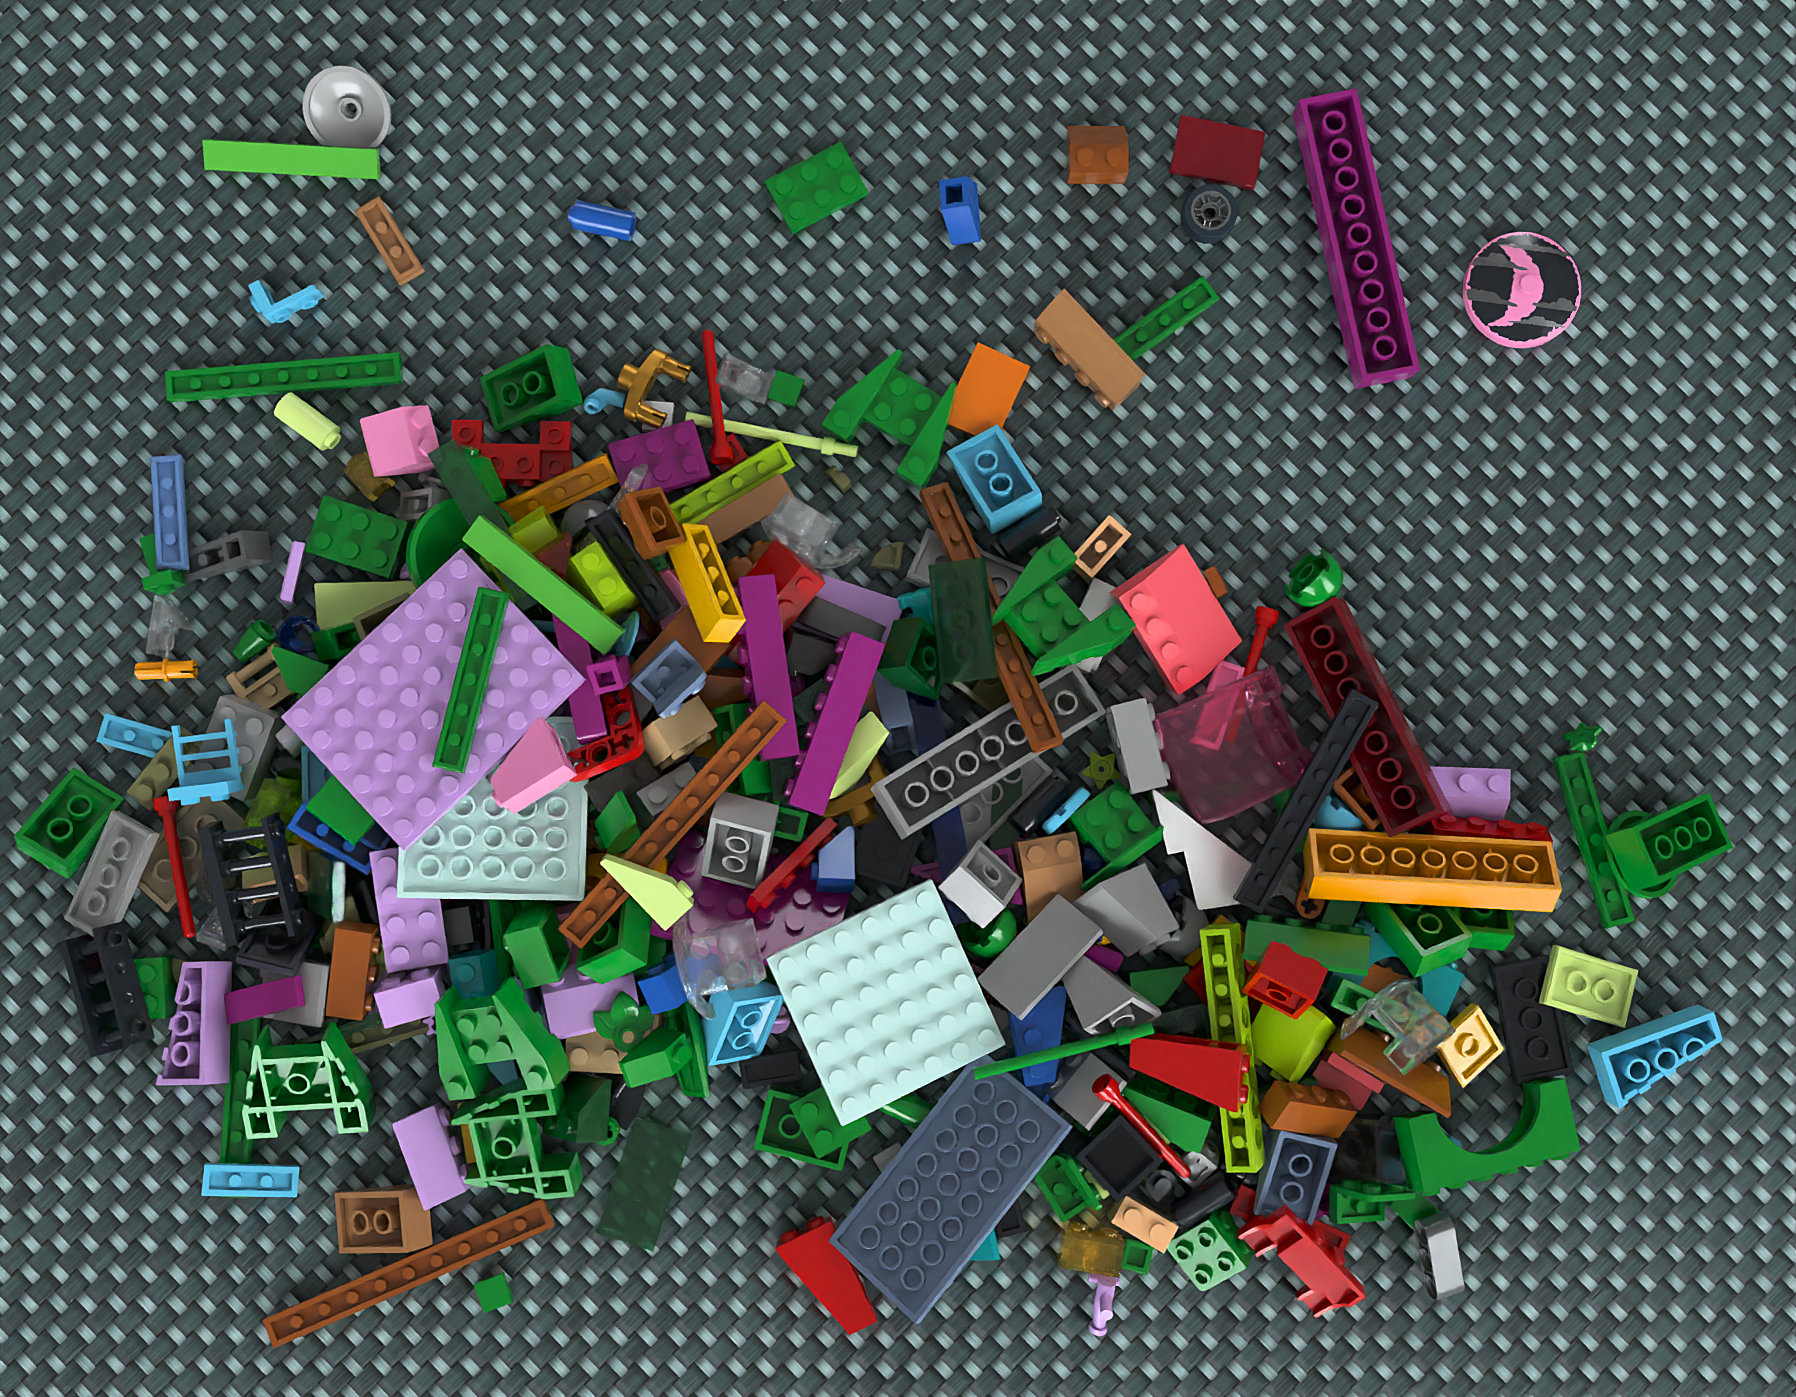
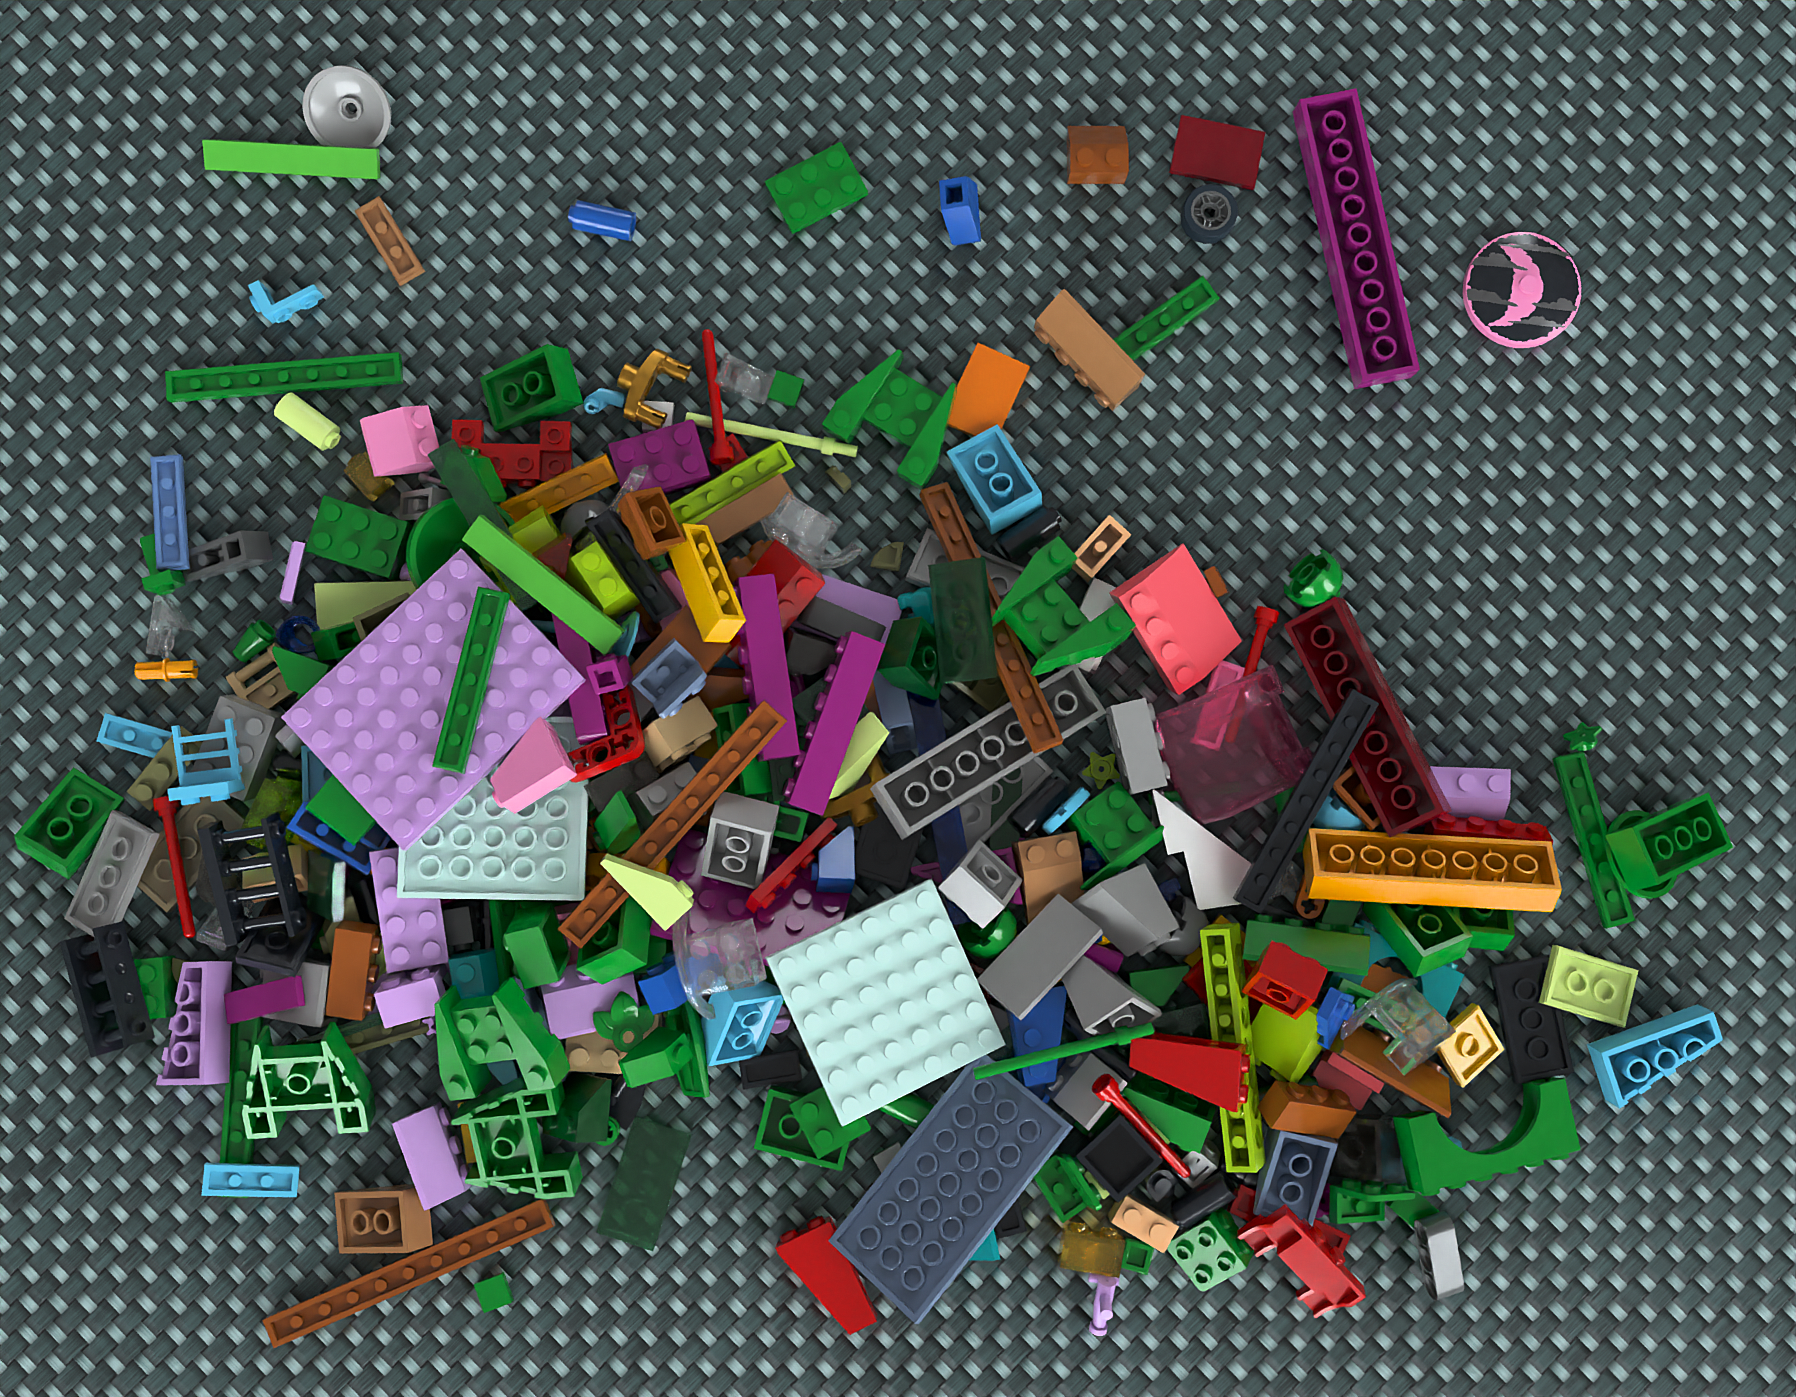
none -> blue wing [1317,987,1355,1049]

